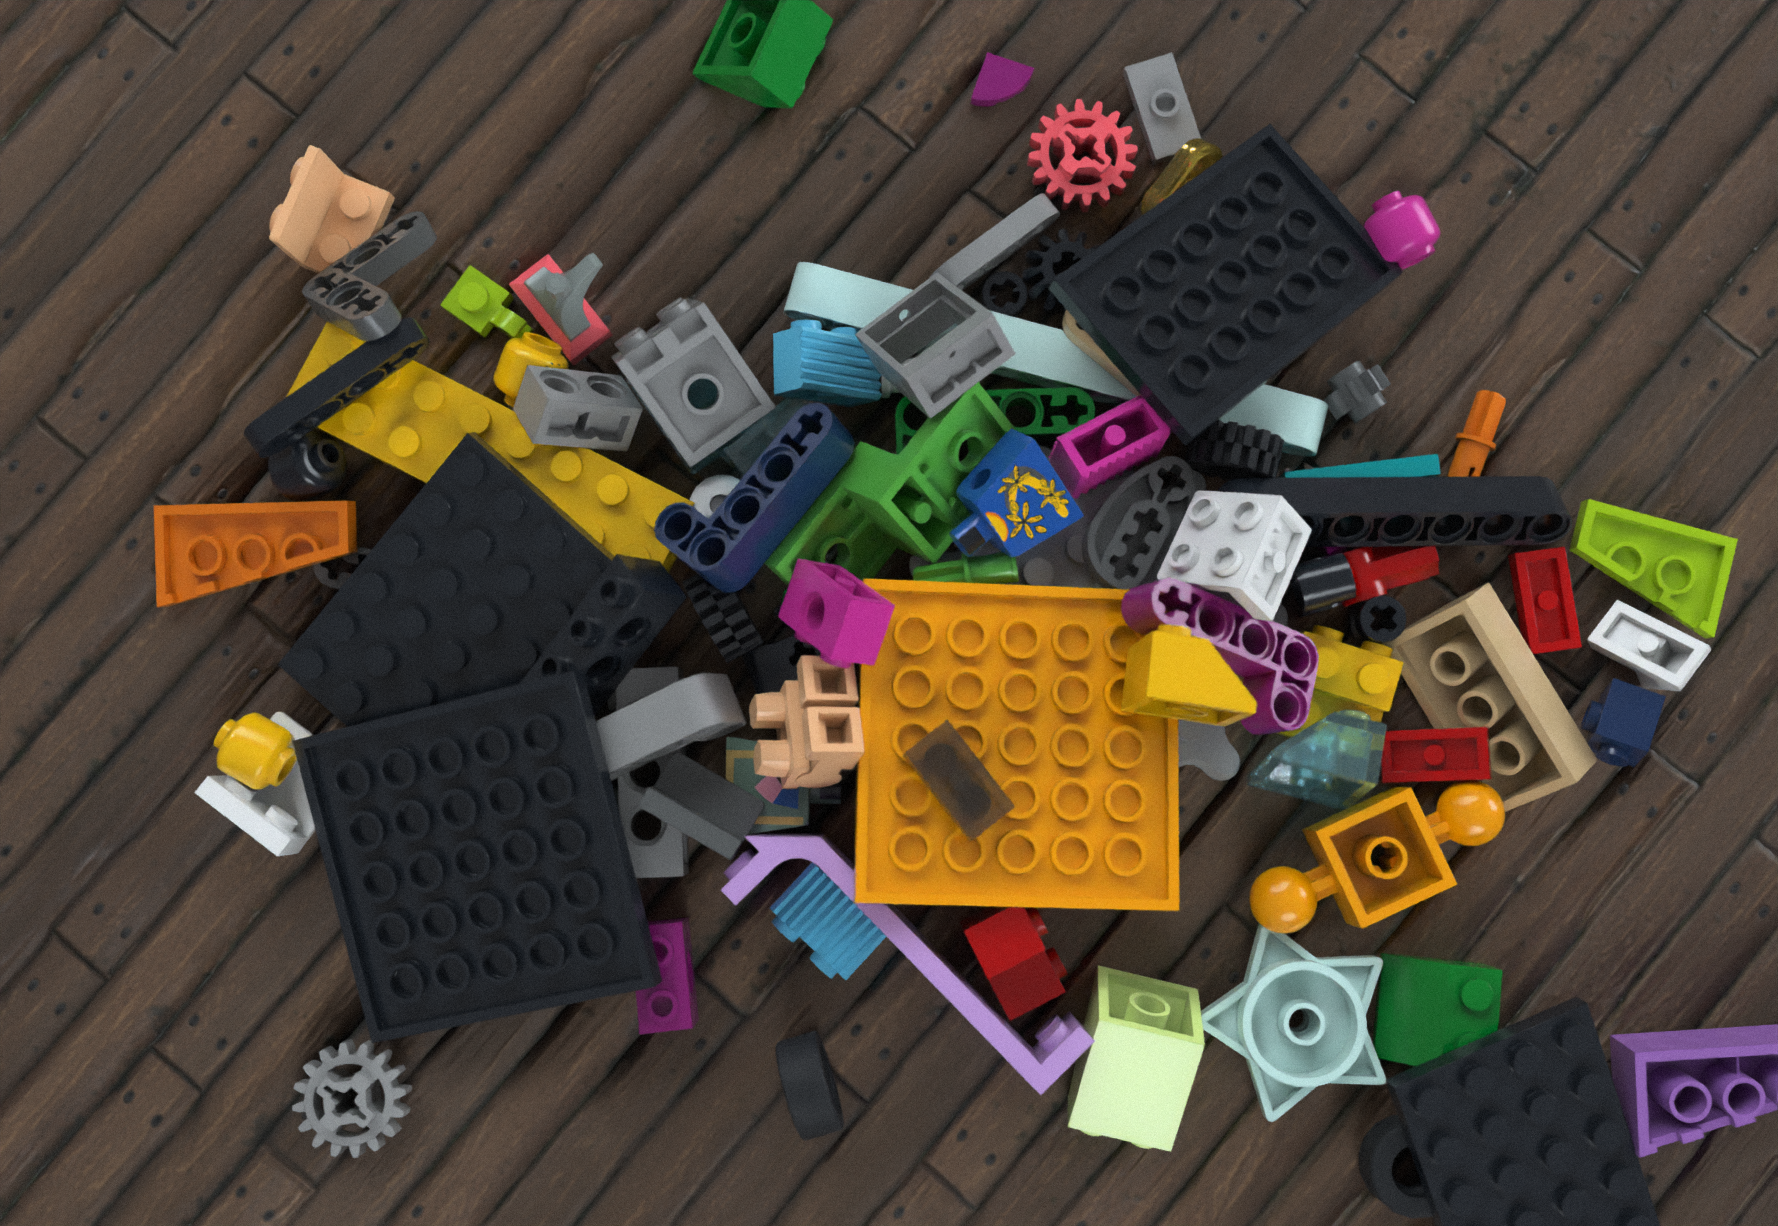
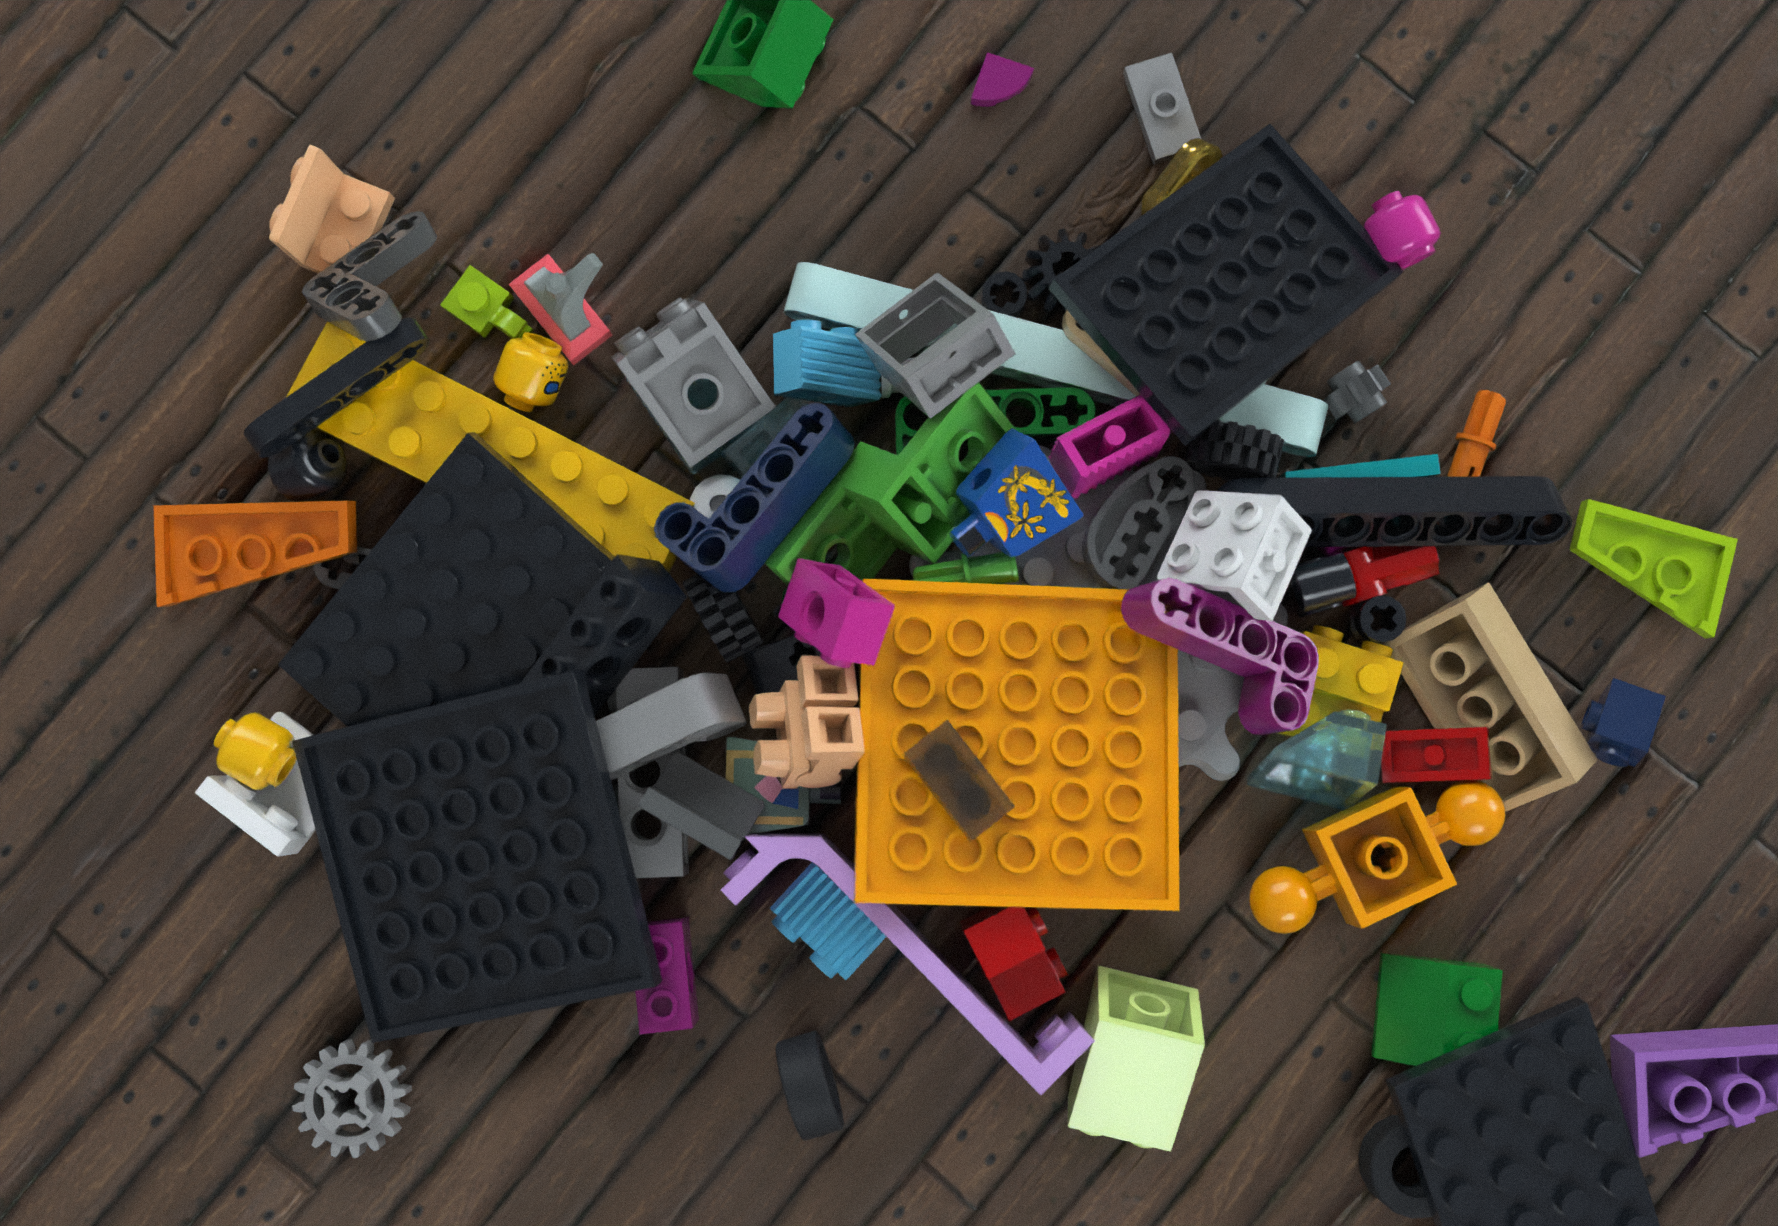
light grey brick [513,365,643,451] -> none
light grey beam [929,193,1060,291] -> none
coral gear [1027,99,1138,212] -> none
yellow slope [1121,625,1257,727] -> none
light aqua plate [1201,923,1386,1122] -> none
red plate [1508,546,1582,654] -> none
white slope [1587,600,1711,691] -> none

